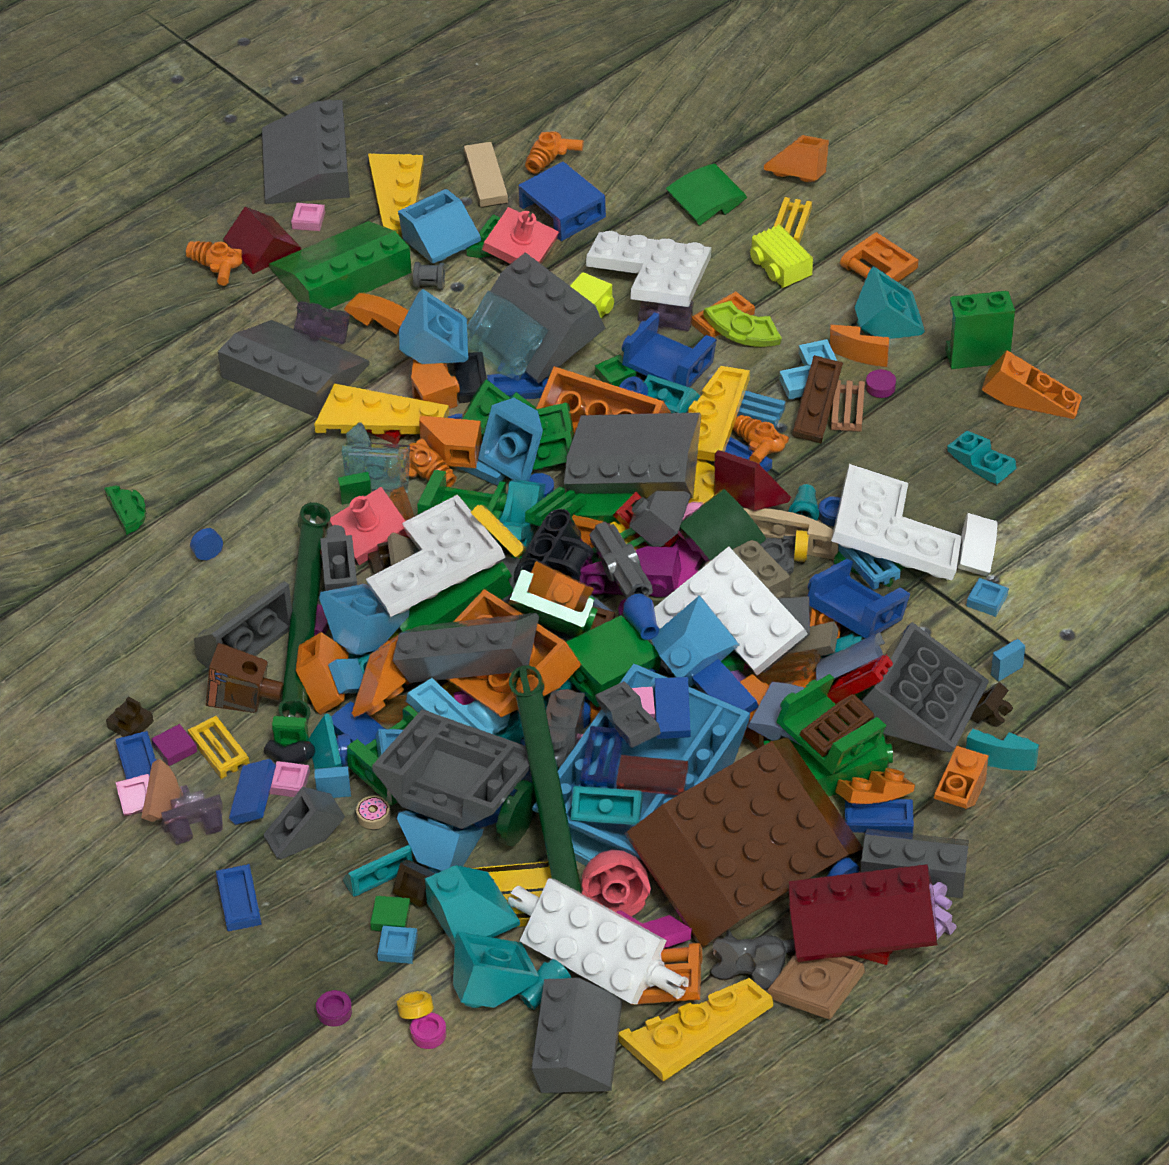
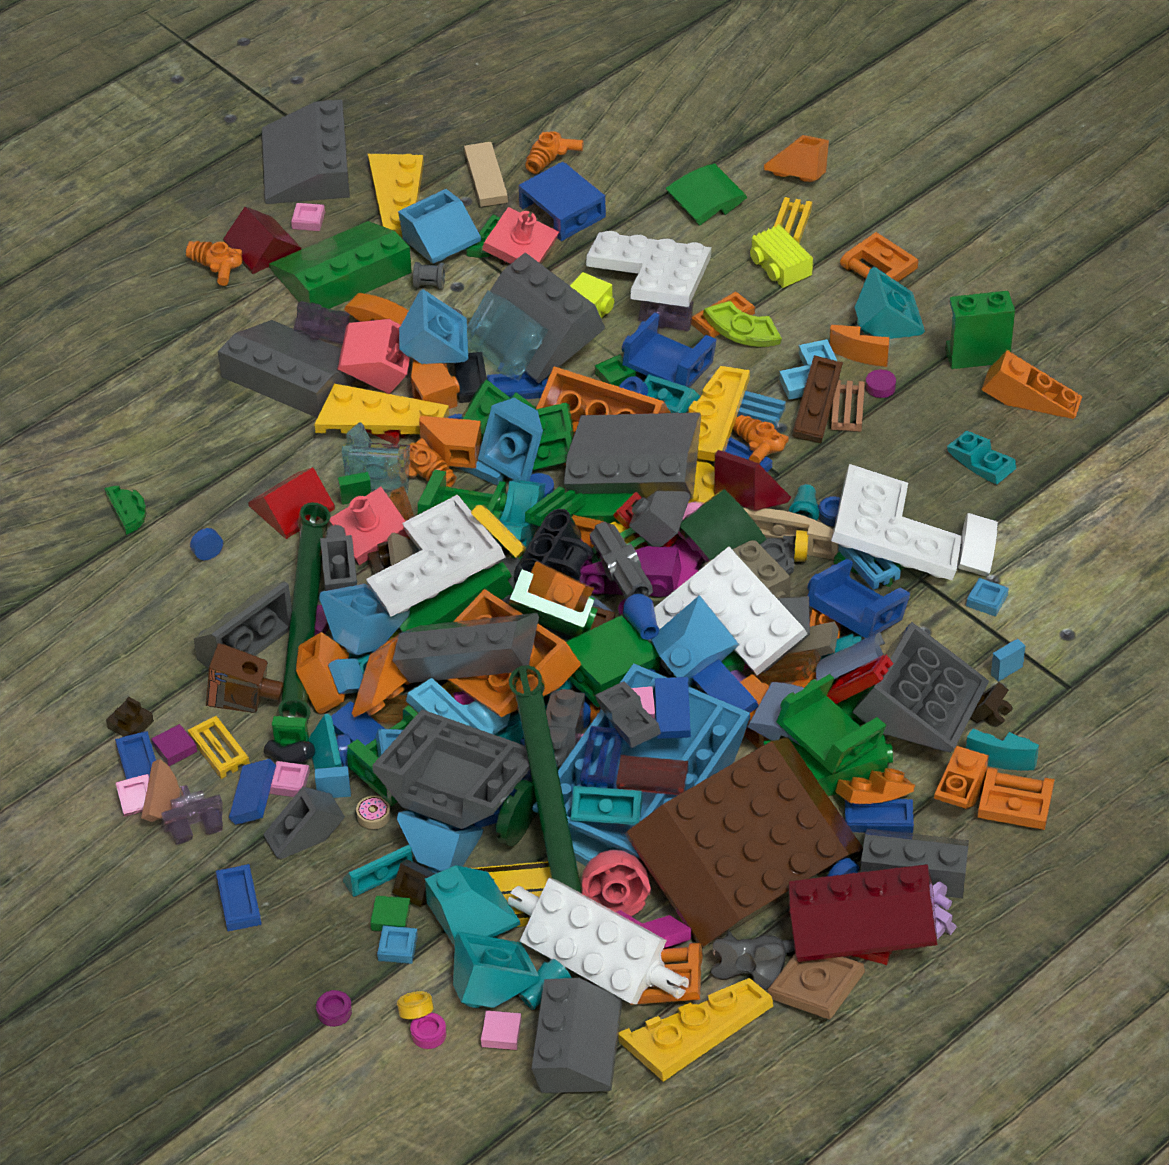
reddish brown slope [800,694,874,757] -> none
none -> red slope [248,467,335,539]
none -> coral slope [338,319,410,394]
none -> bright pink tile [481,1011,522,1050]
none -> orange plate [978,767,1055,830]

